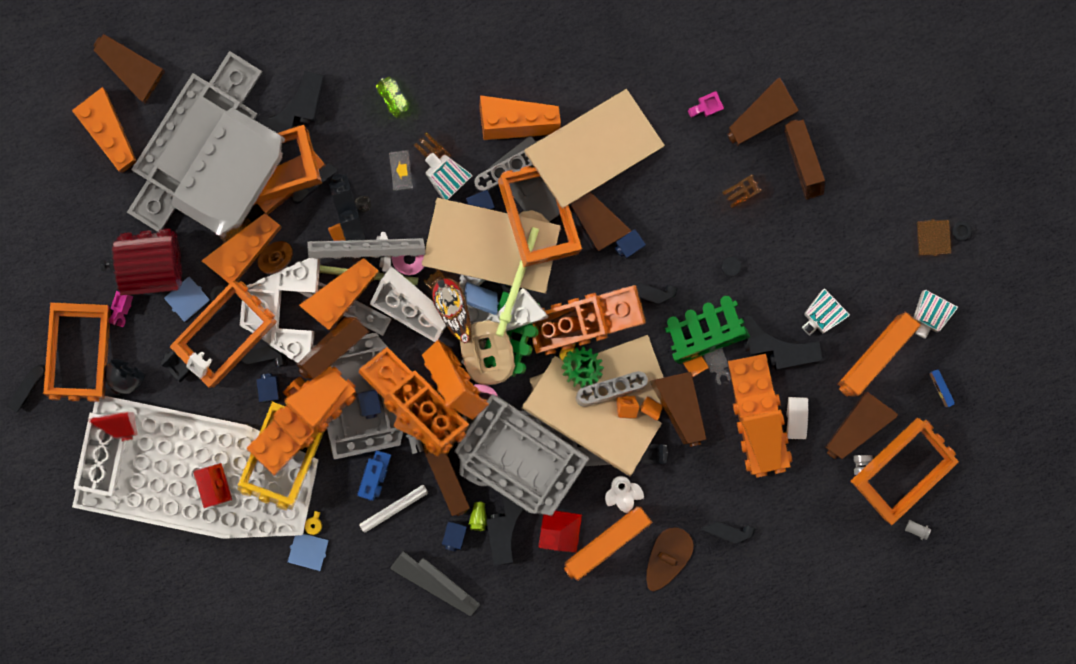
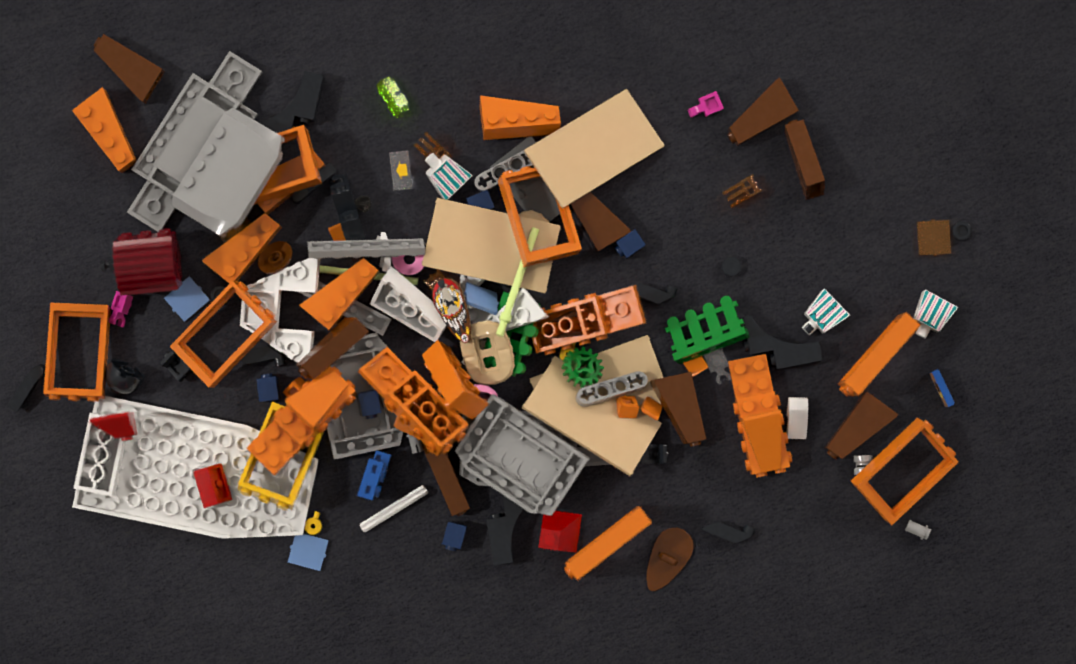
white tile [186,352,212,379] -> none
dark grey wedge [391,551,480,616] -> none
lime cone [468,502,488,531] -> none
white plate [605,476,644,513] -> none

